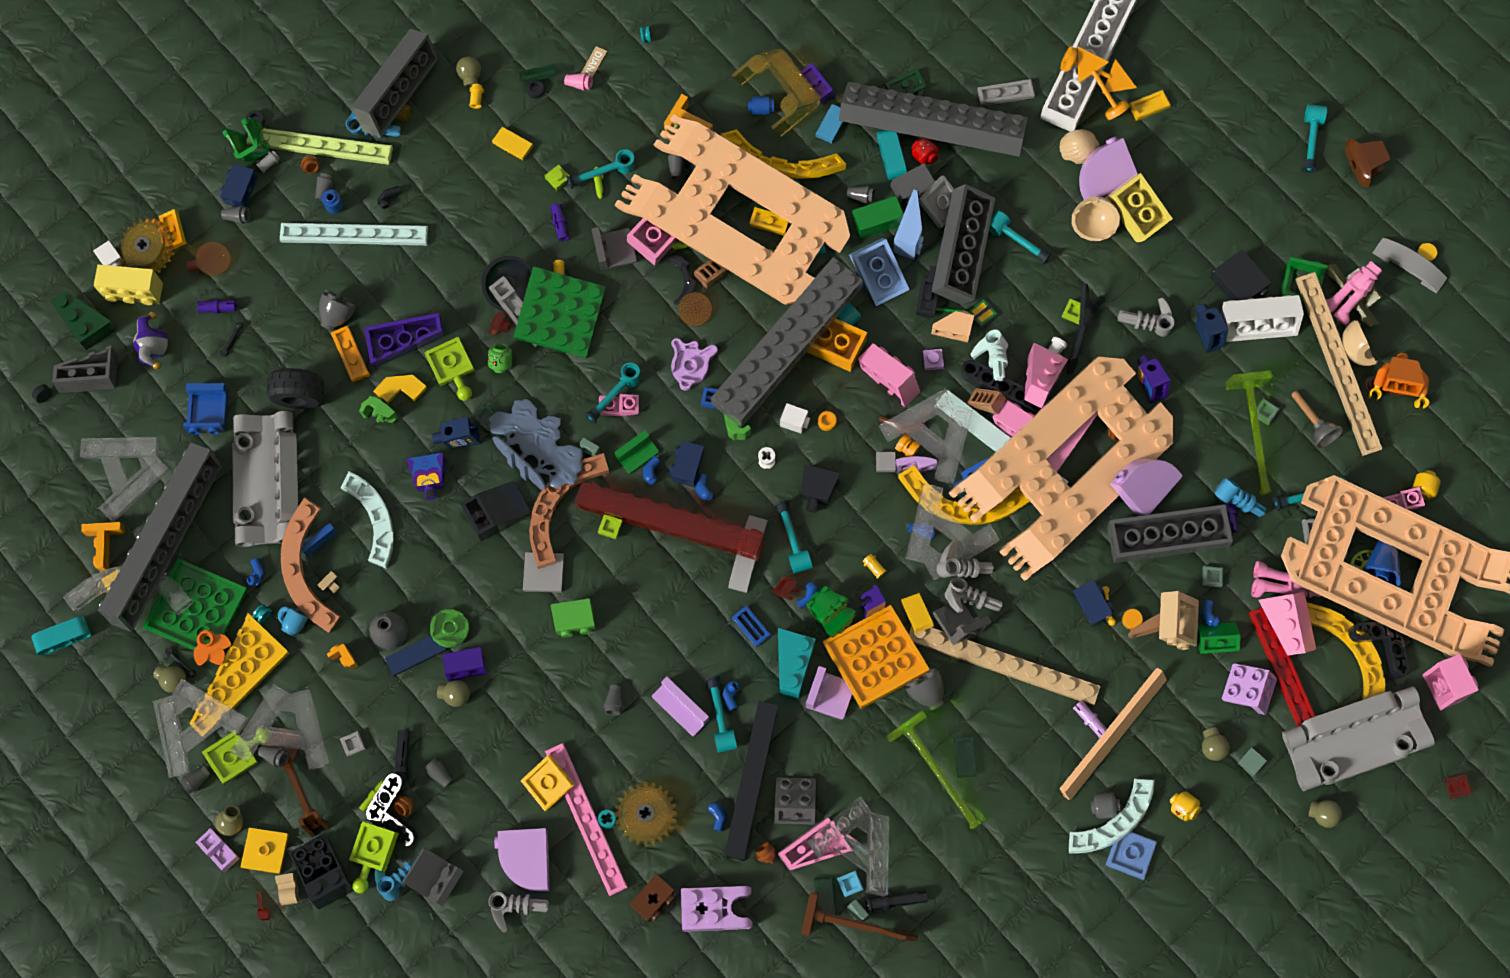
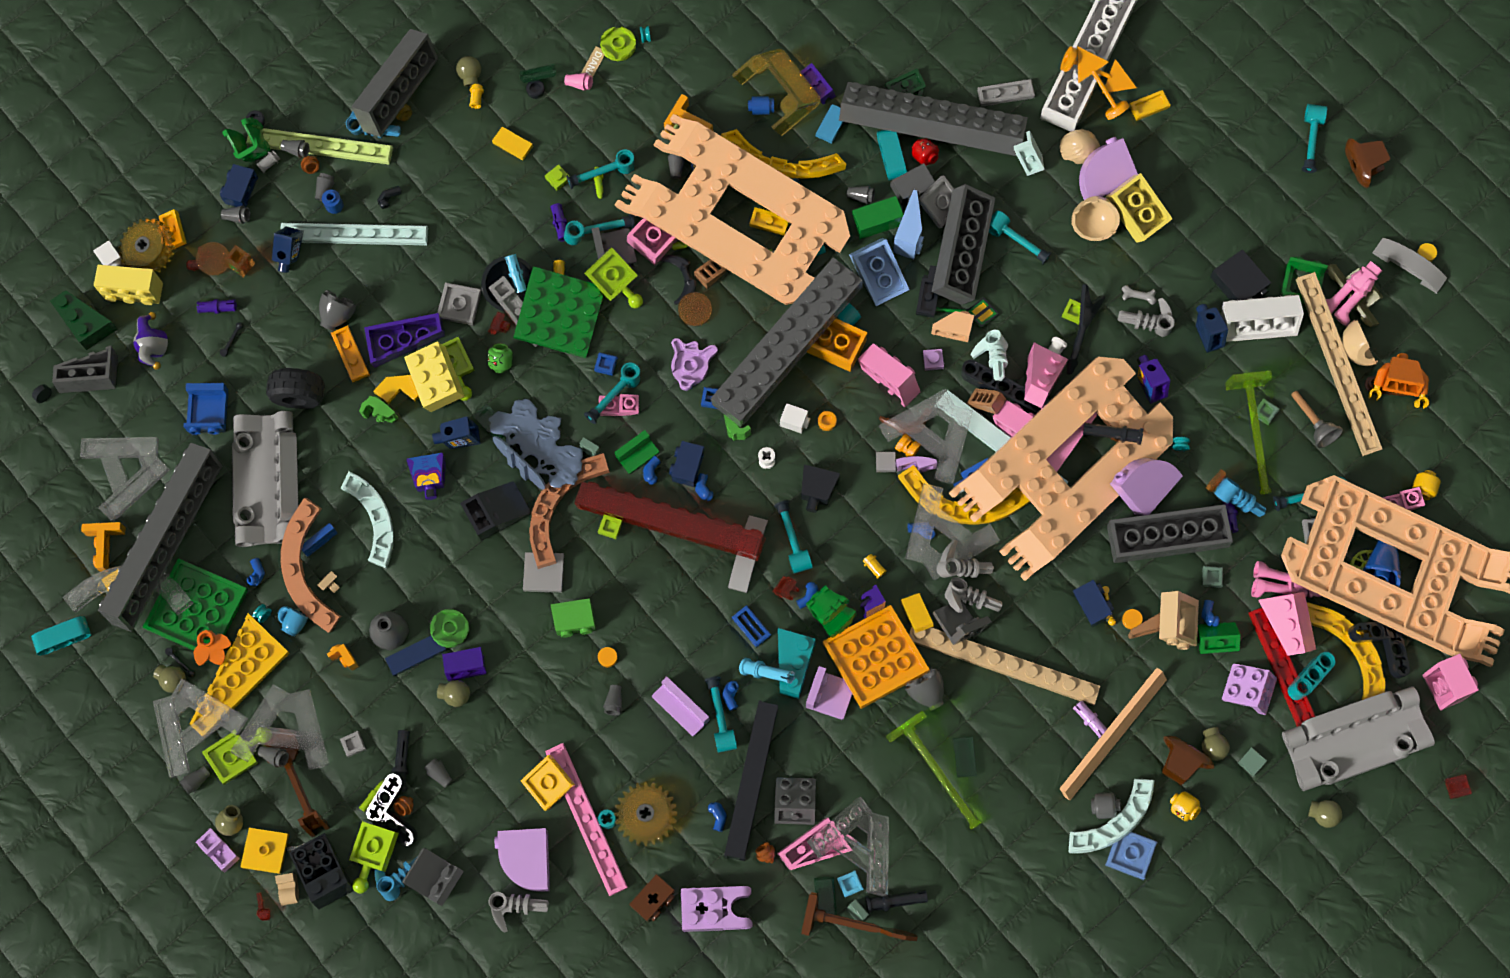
none -> clear orange brick [224,245,255,277]
none -> dark blue torso [272,226,304,273]
none -> dark grey cone [280,140,310,158]
none -> light yellow brick [404,341,465,412]
none -> light grey tile [437,283,482,326]
none -> medium azure pin [505,254,527,293]
none -> teal piece [564,214,635,245]
none -> lime plate [584,247,643,308]
none -> blue tile [594,352,618,376]
none -> light orange tile [598,647,618,668]
none -> lime tile [600,27,636,61]
none -> medium azure pin [739,658,795,684]
none -> light aqua panel [1014,131,1045,176]
none -> black pin [1083,422,1143,445]
none -> light grey piece [1122,285,1157,305]
none -> reddish brown piece [1162,735,1214,785]
none -> teal bush [1173,437,1190,451]
none -> clear orange tile [1206,469,1226,492]
none -> teal beam [1288,652,1335,700]

